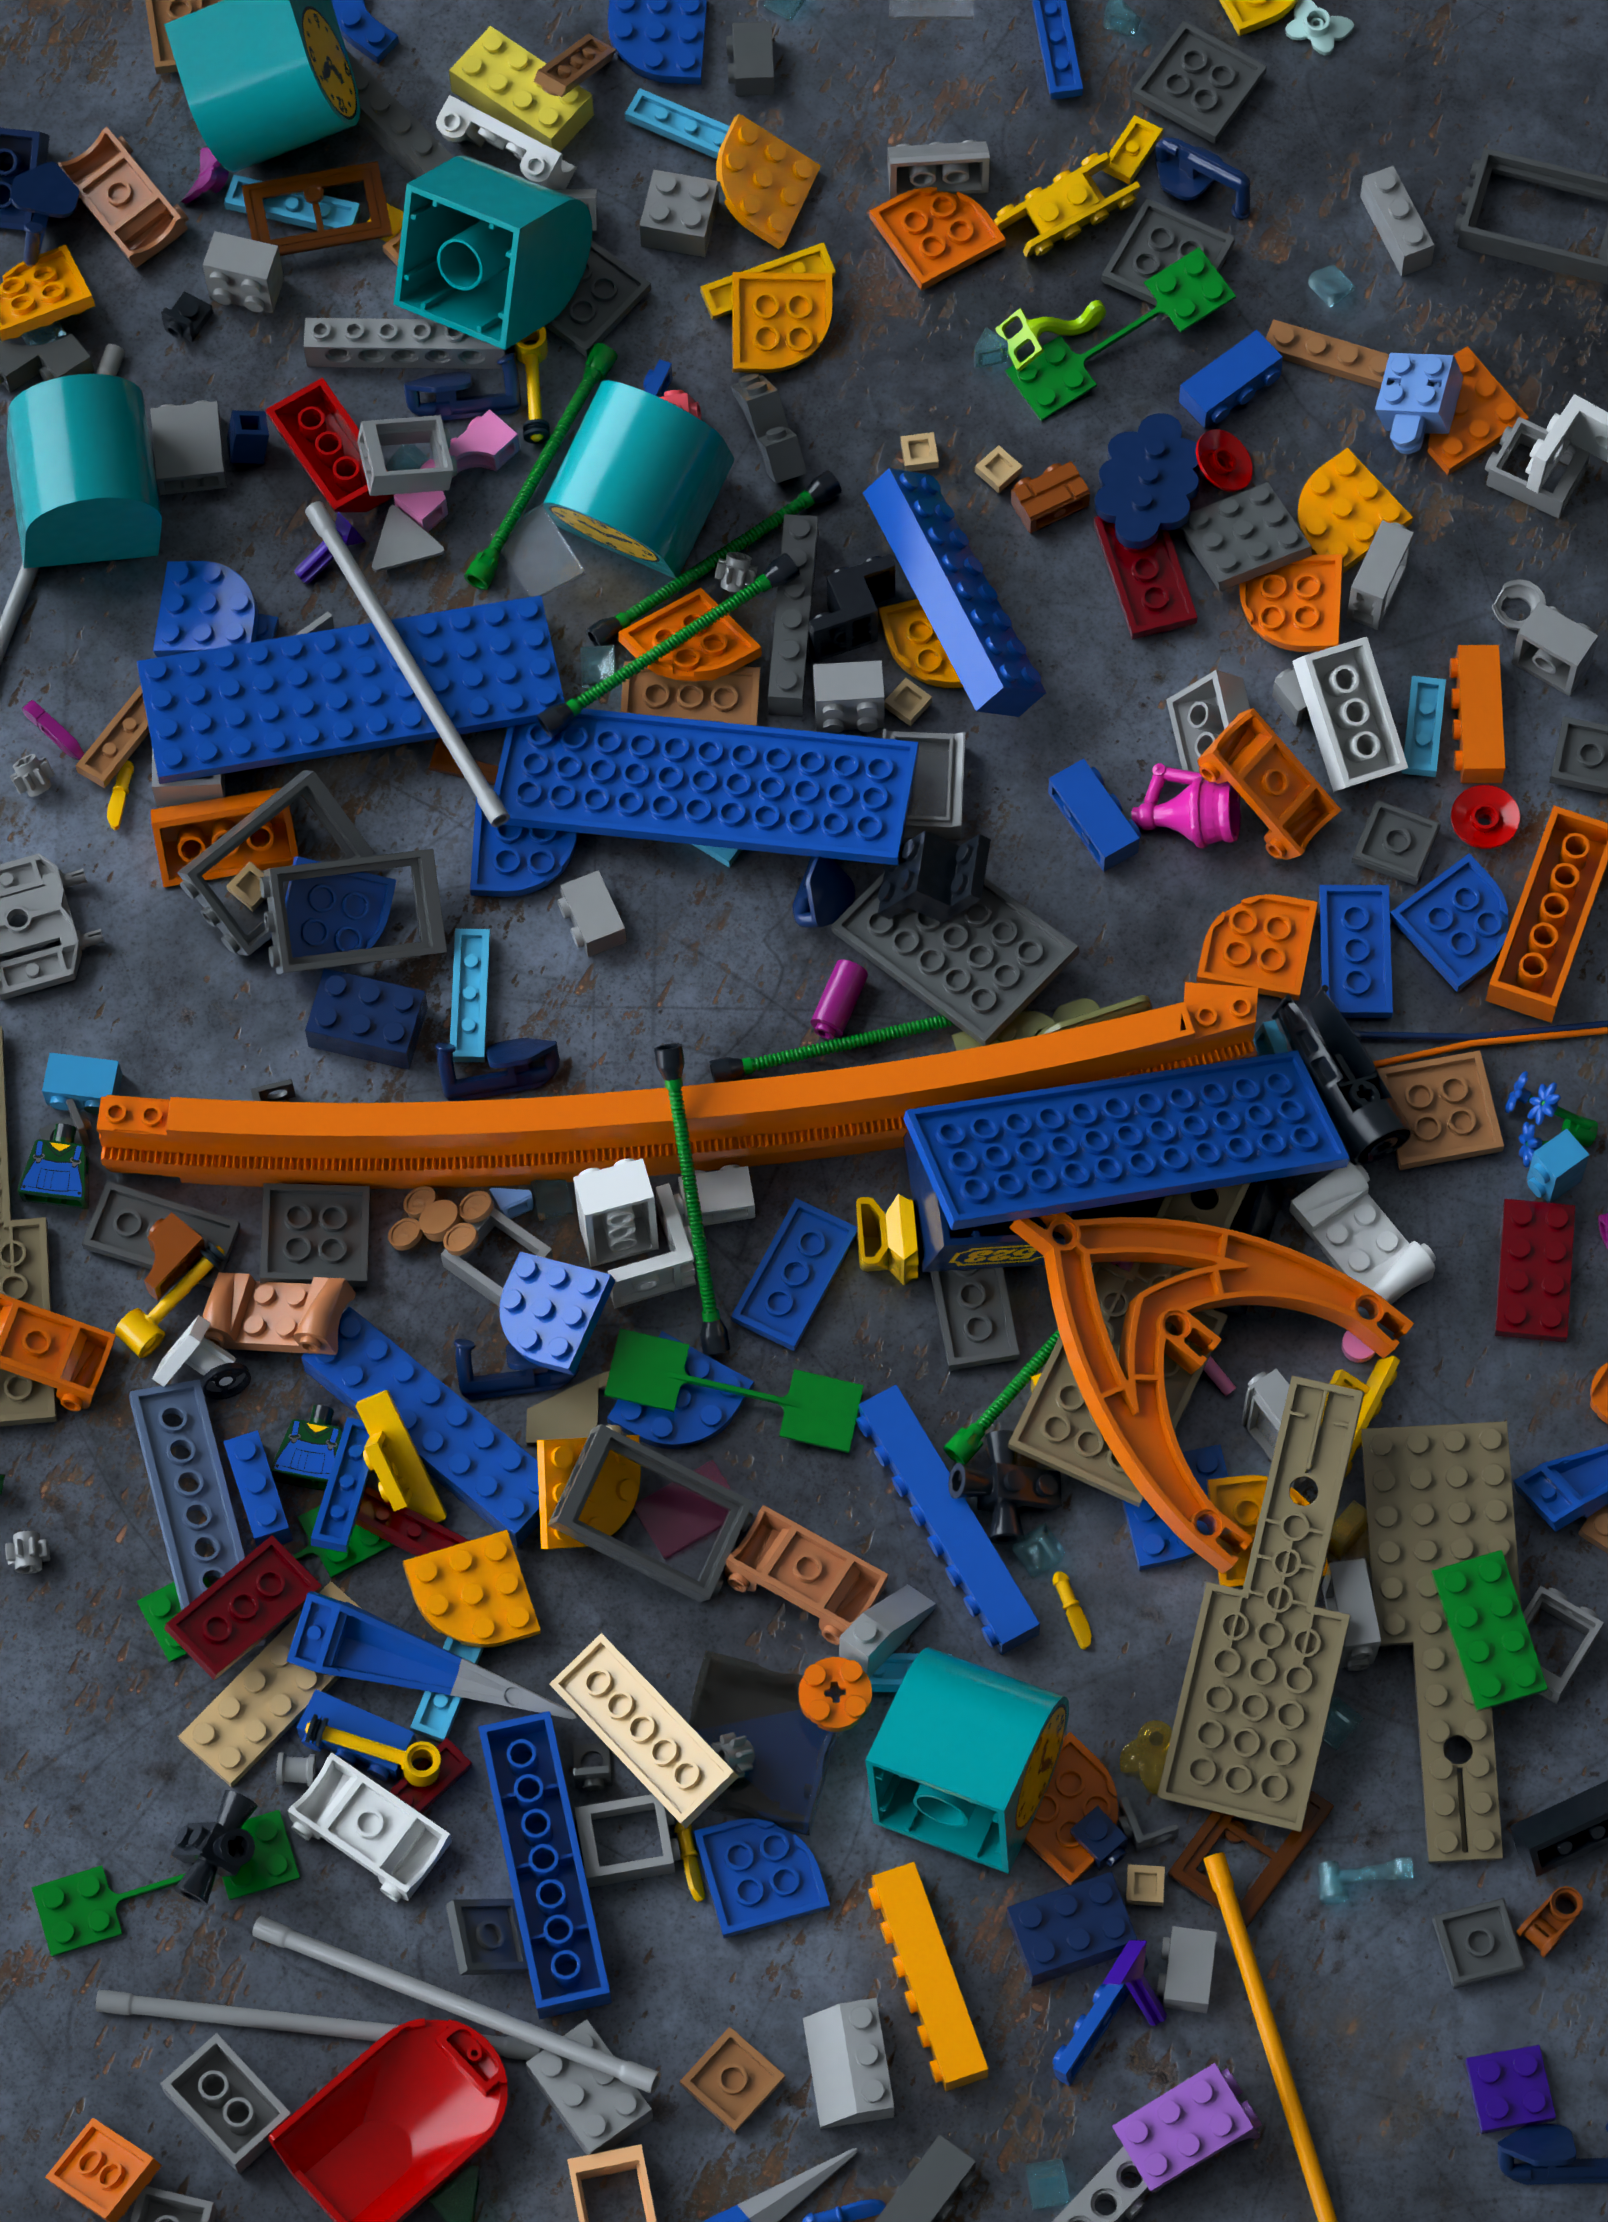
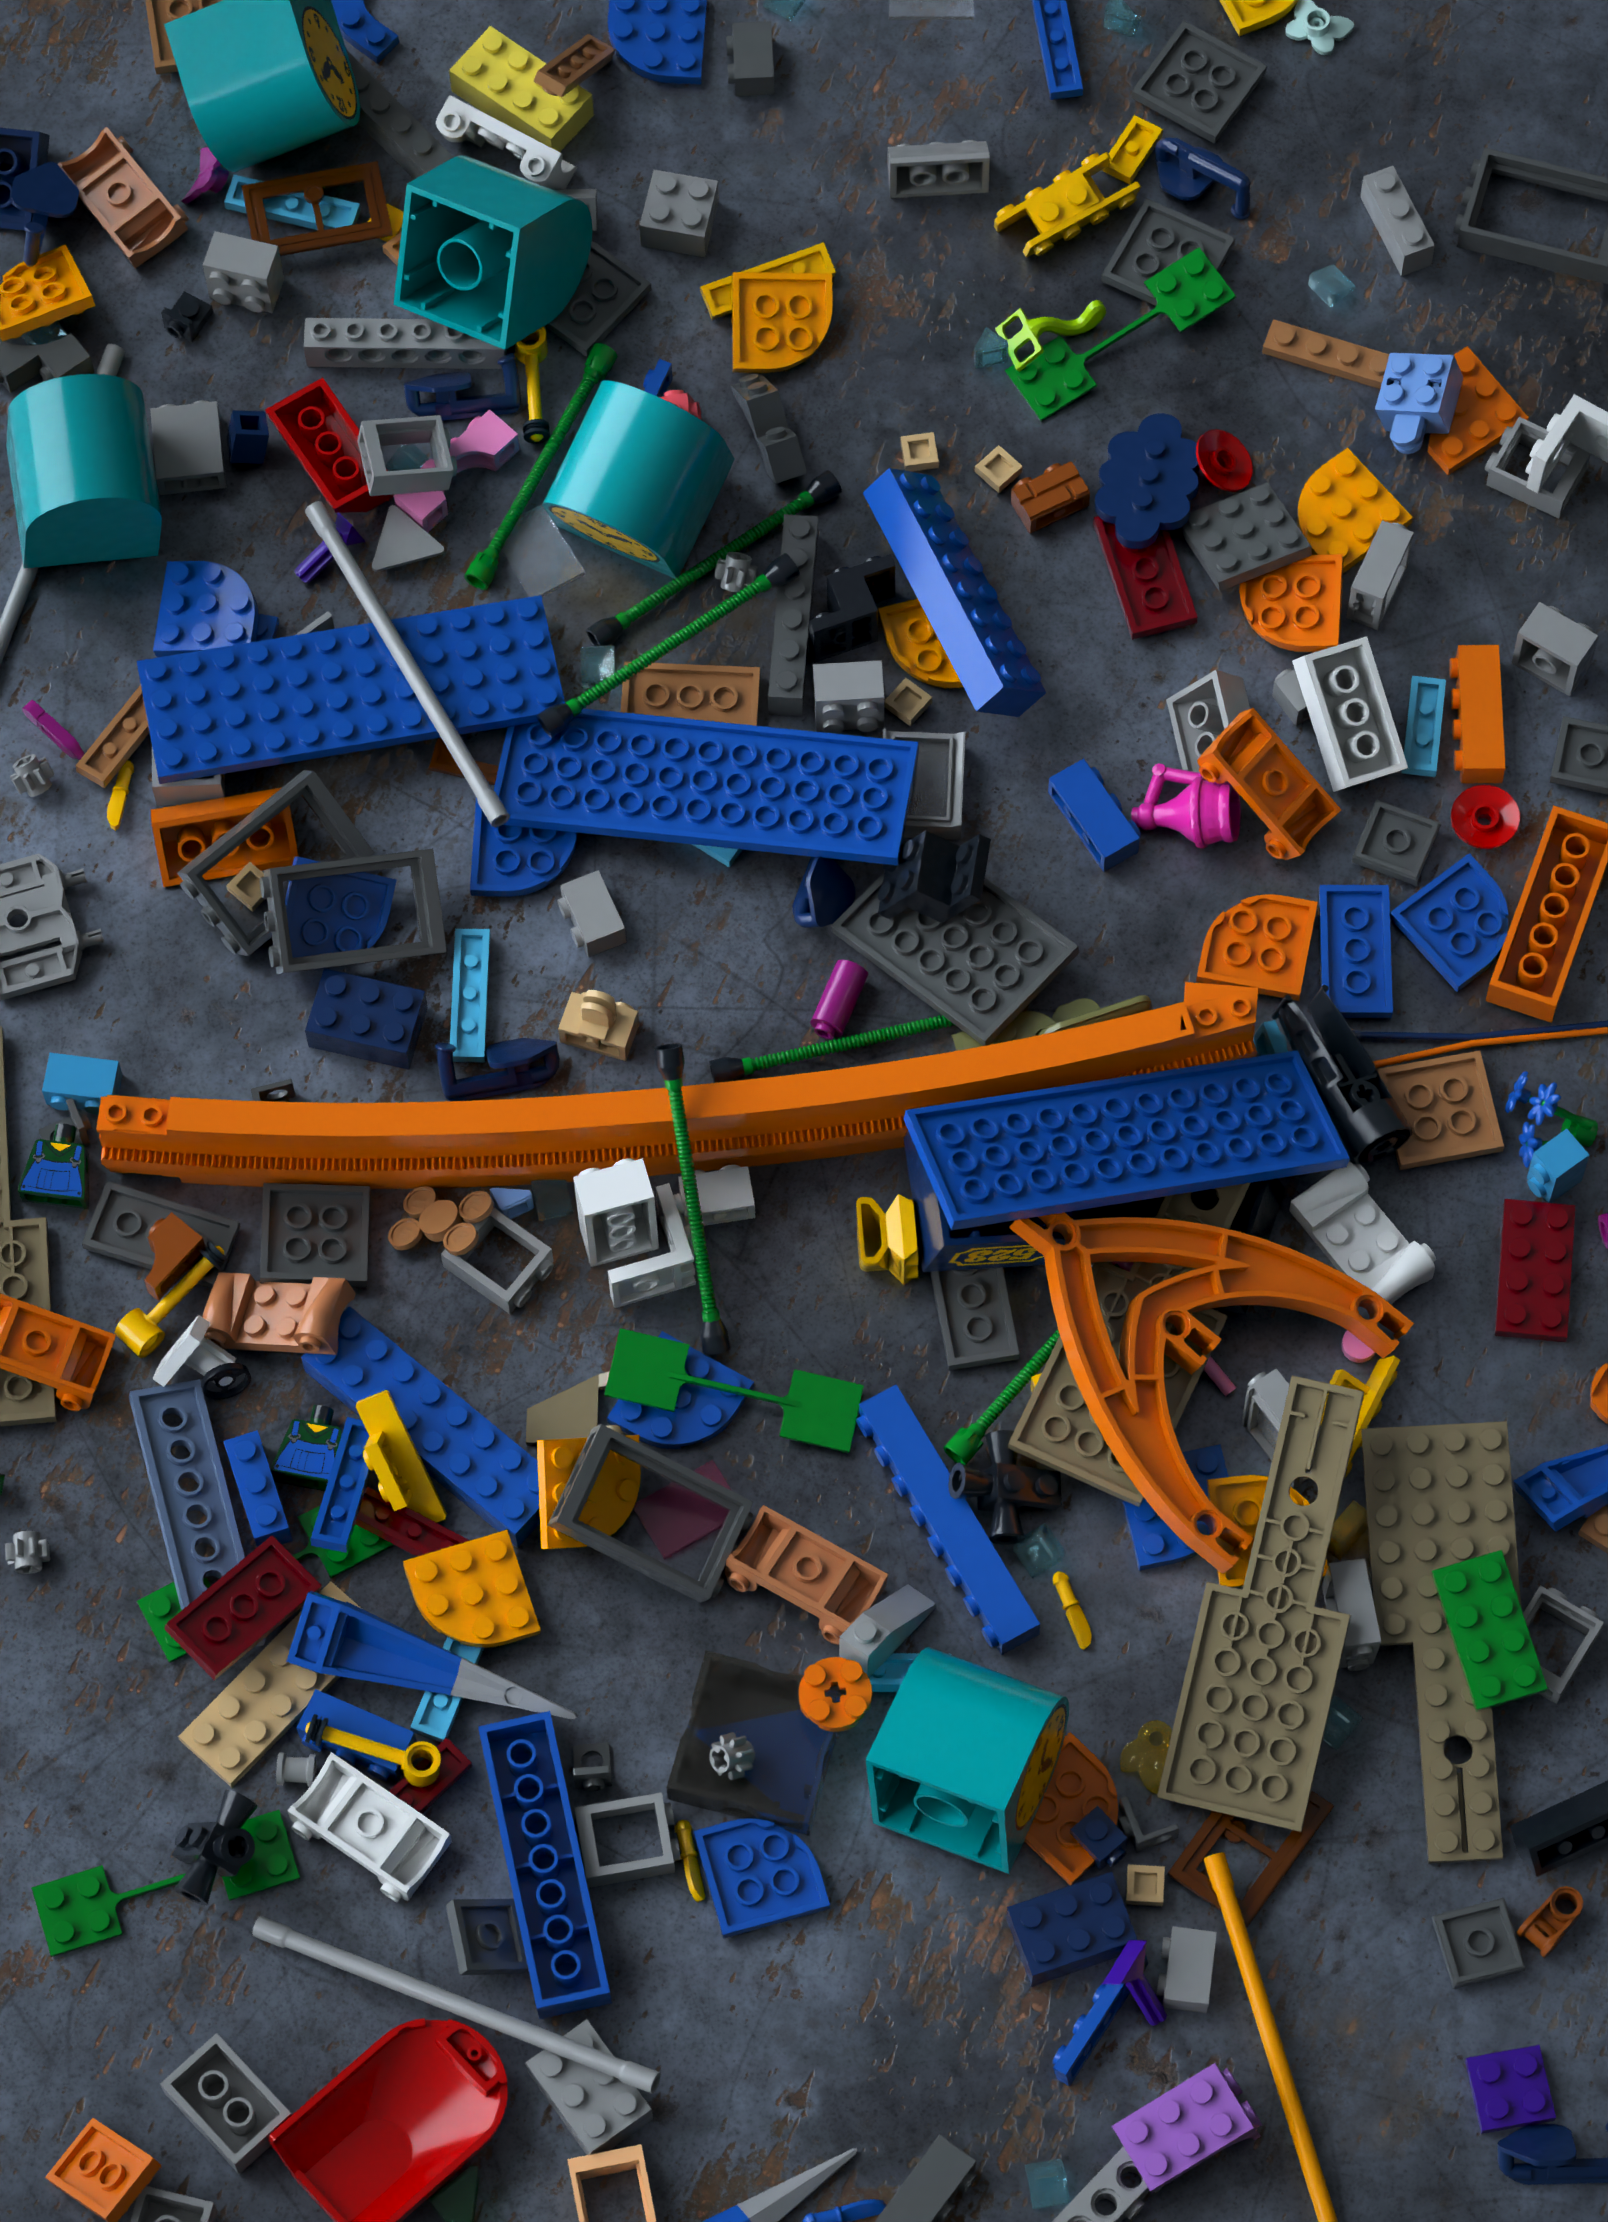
light grey piece [96,1989,541,2060] -> none
dark blue piece [454,1339,580,1400] -> none
plate [499,1252,616,1375] -> none
tan plate [549,1633,739,1828] -> none
orange plate [618,588,762,681] -> none
medium azure plate [625,88,730,159] -> none
medium nougat plate [679,2027,785,2134] -> none
light orange plate [716,113,821,249] -> none
blue plate [731,1198,857,1351] -> none
light grey slope [803,1998,894,2129] -> none
light orange brick [868,1862,988,2092] -> none
orange plate [869,187,1006,291] -> none
blue brick [1179,330,1283,429] -> none
clear light blue brick [1317,1857,1414,1905] -> none
light grey piece [1492,579,1546,631] -> none
none -> tan brick [558,990,639,1061]

